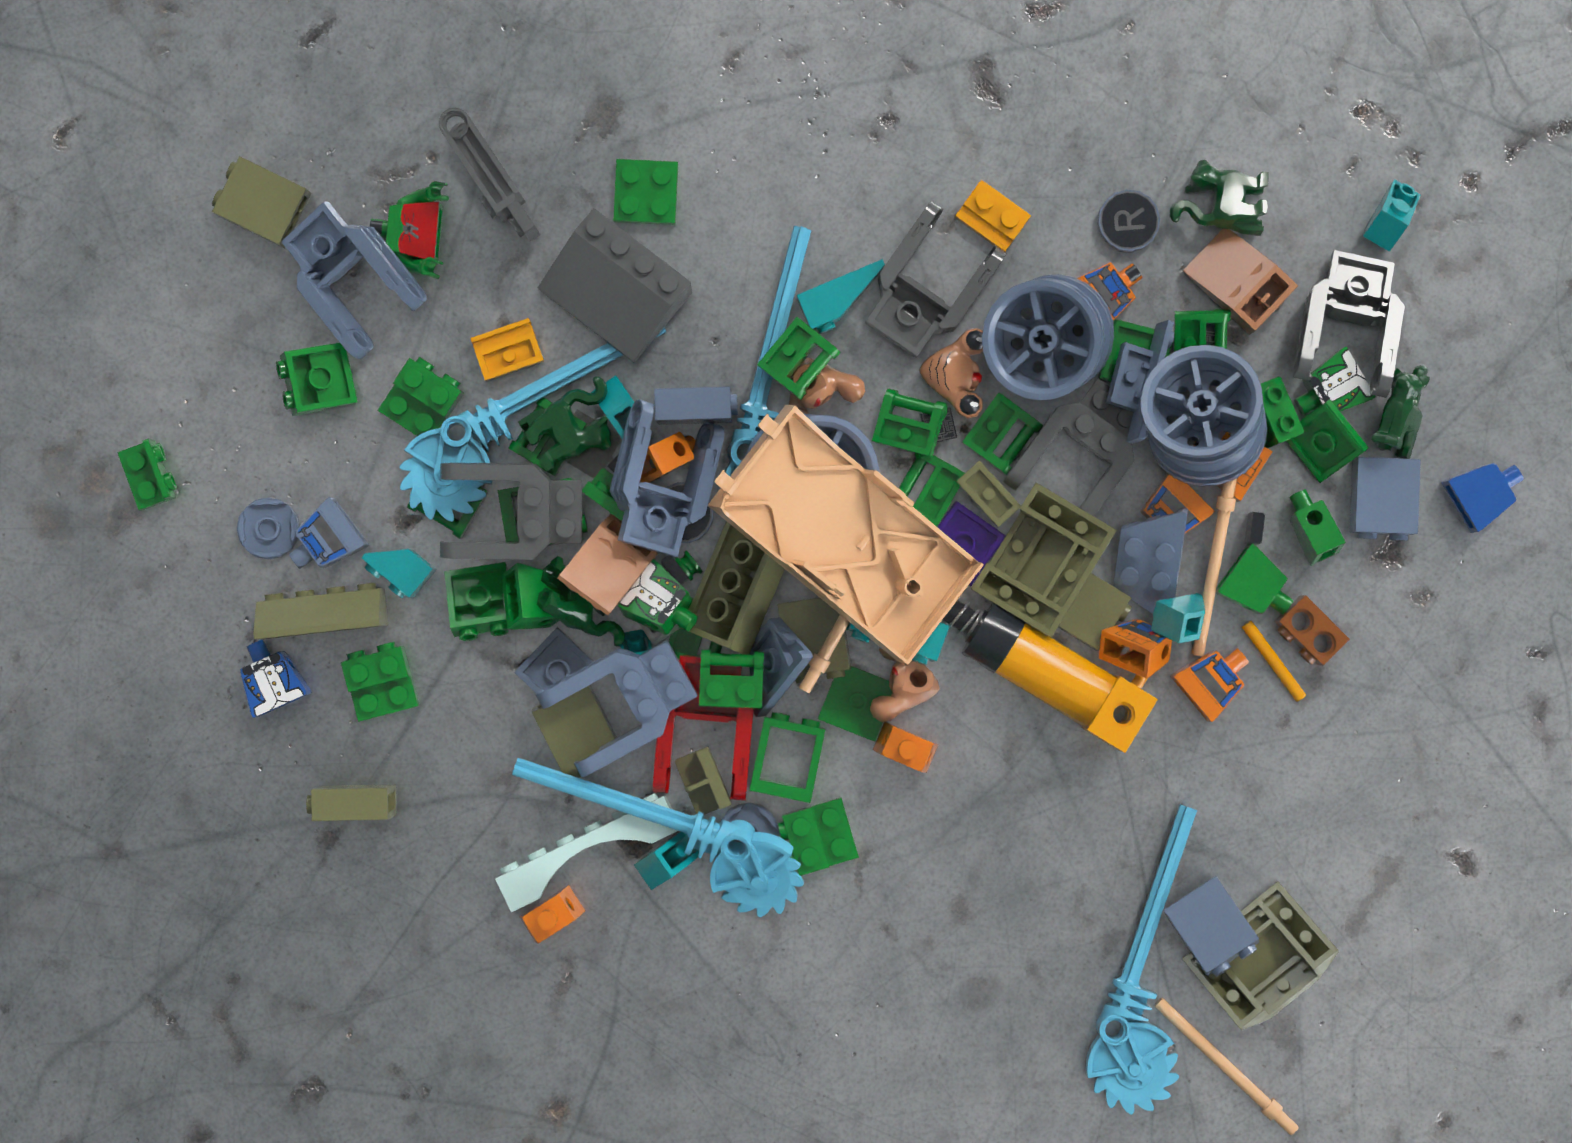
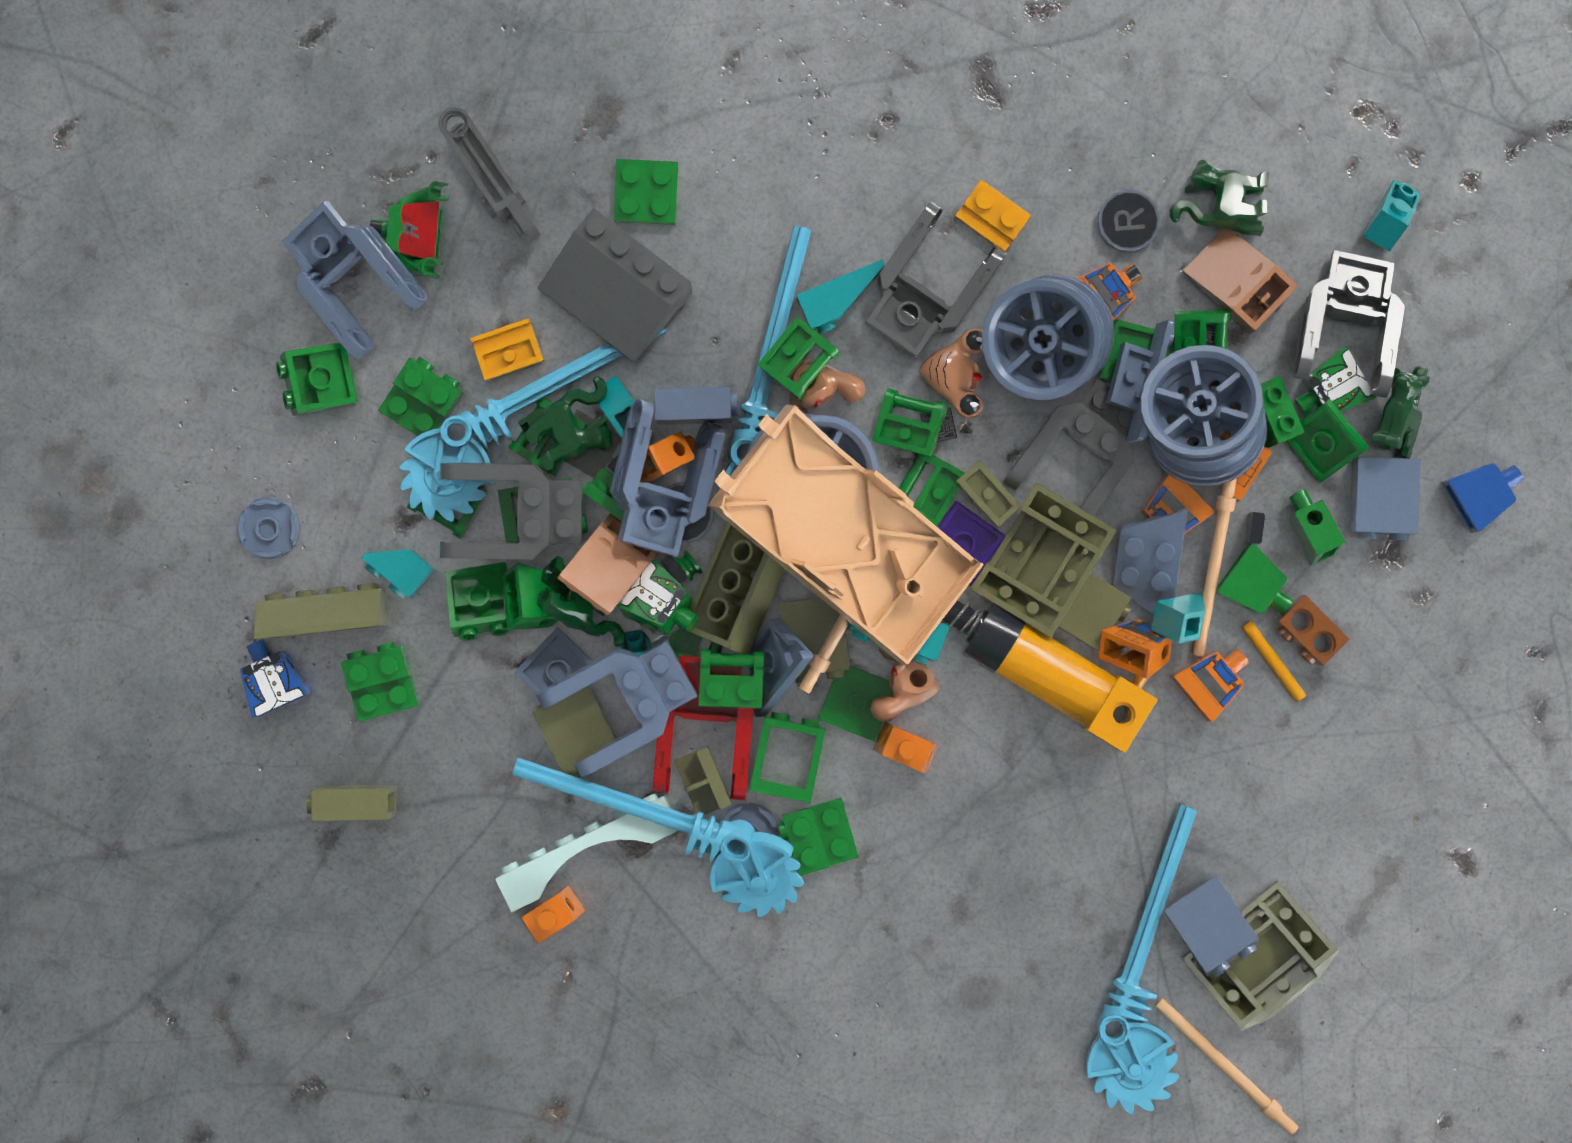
green bracket [117,438,177,511] -> none
olive brick [212,156,312,249] -> none
sand blue torso [289,497,369,569] -> none
teal slope [634,831,705,890] -> none
green plate [961,392,1043,475] -> none

